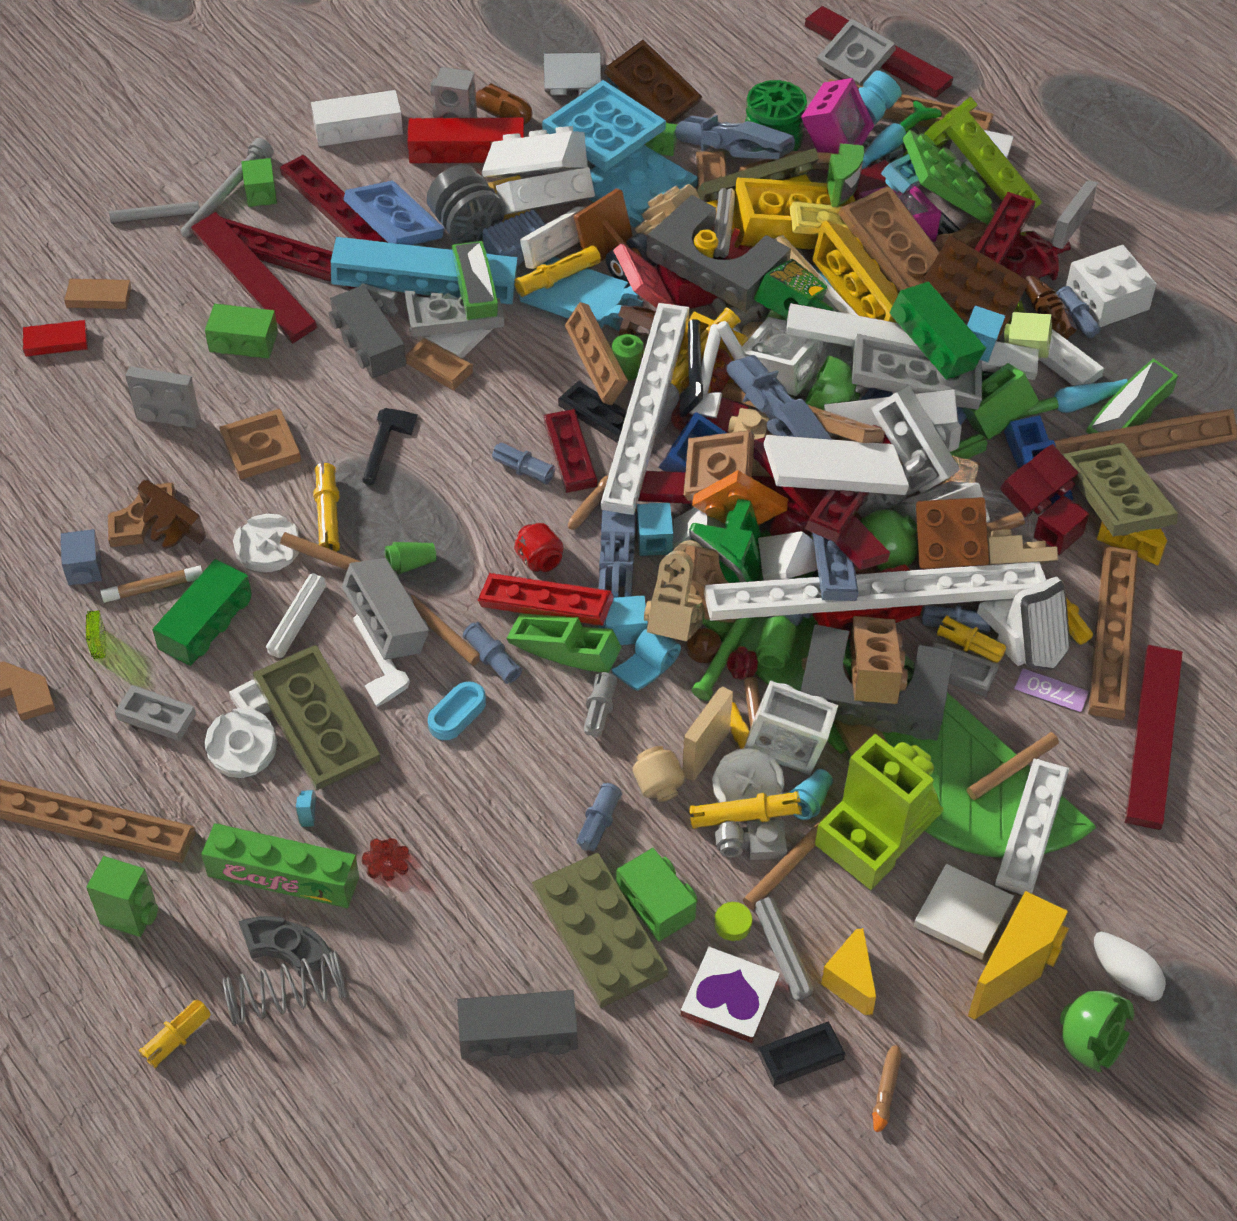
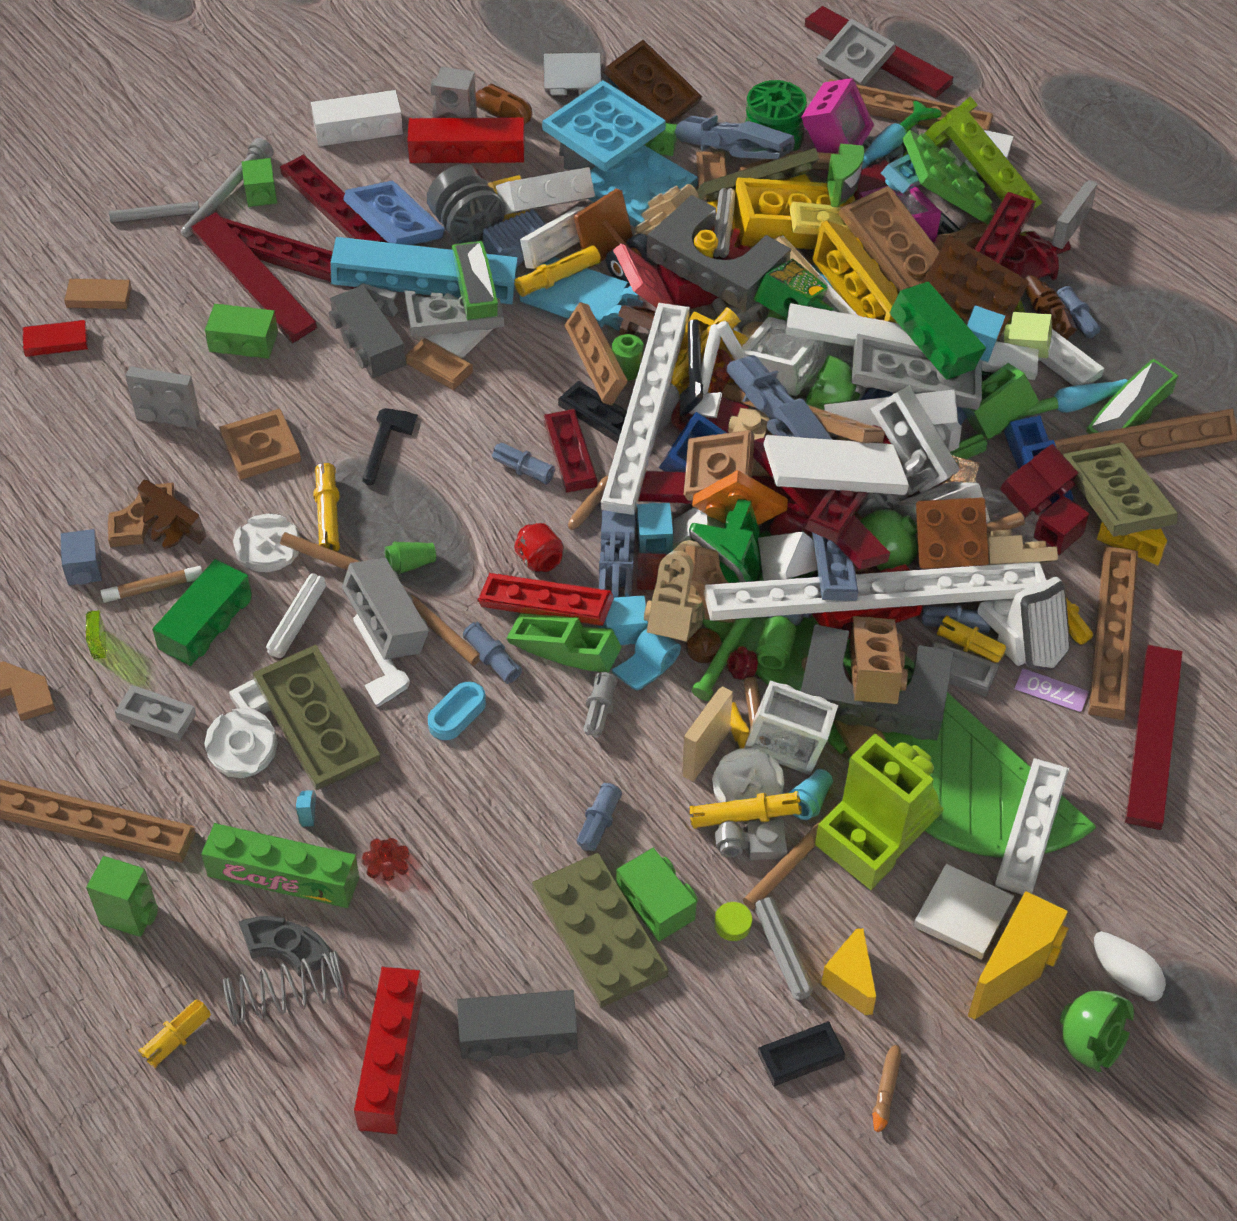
white slope [482,126,588,178] -> none
tan head [632,746,685,802] -> none
tile [680,947,780,1043] -> none
medium azure wheel [858,71,902,125] -> none
medium nougat bar [967,732,1059,800] -> none
white piece [1066,244,1157,327] -> none
none -> red brick [354,966,423,1134]
none -> clear red tile [637,553,670,590]

